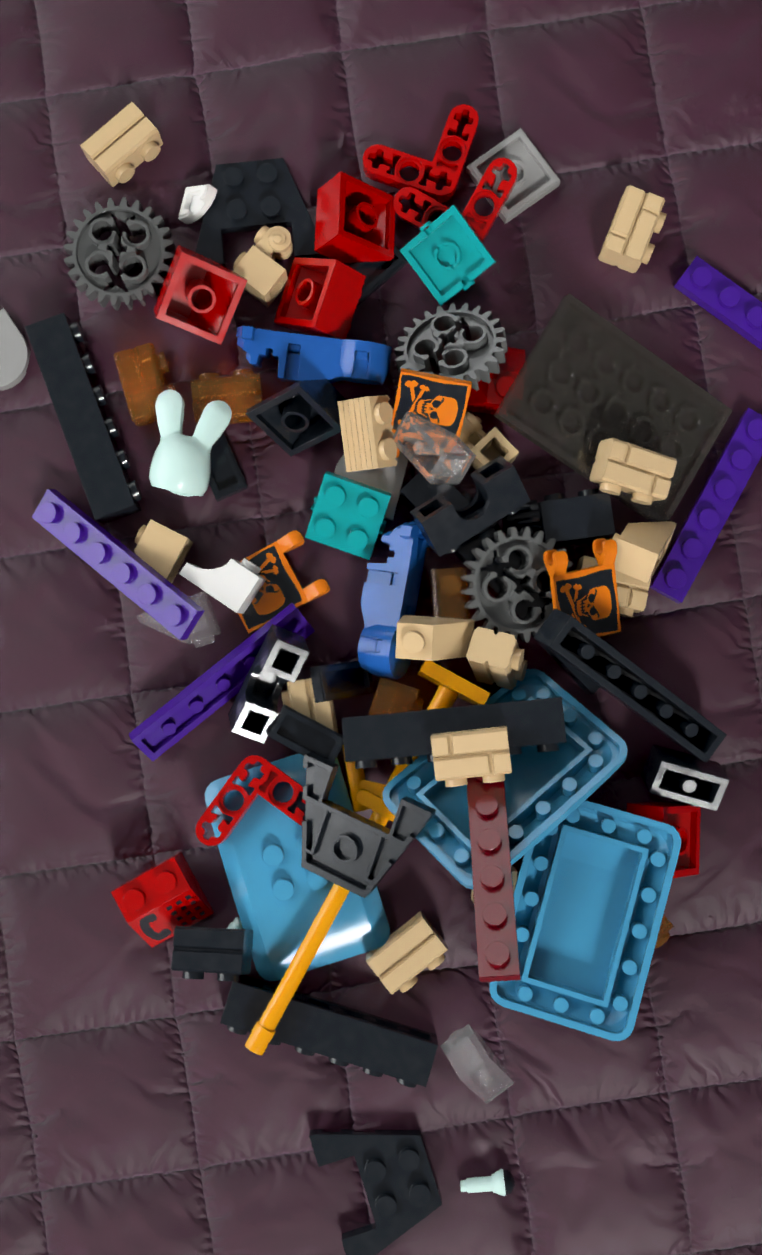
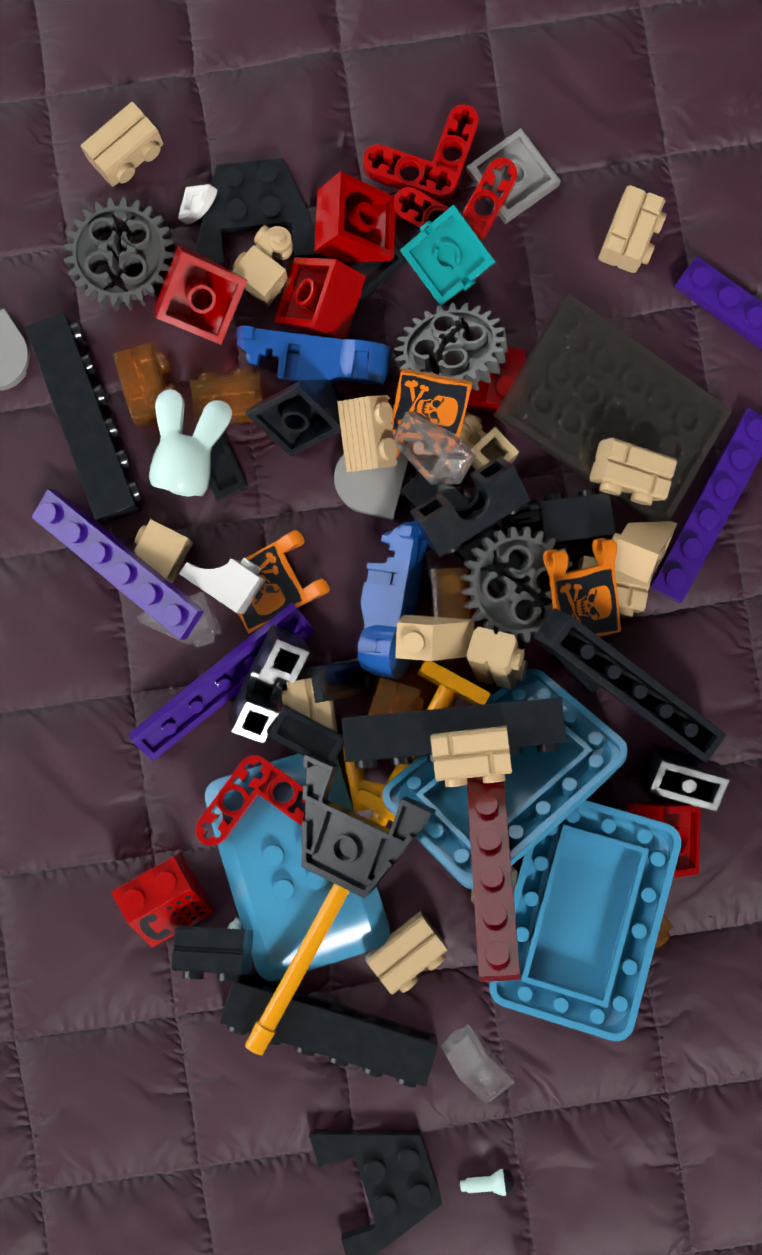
teal plate [305,471,392,560] -> none

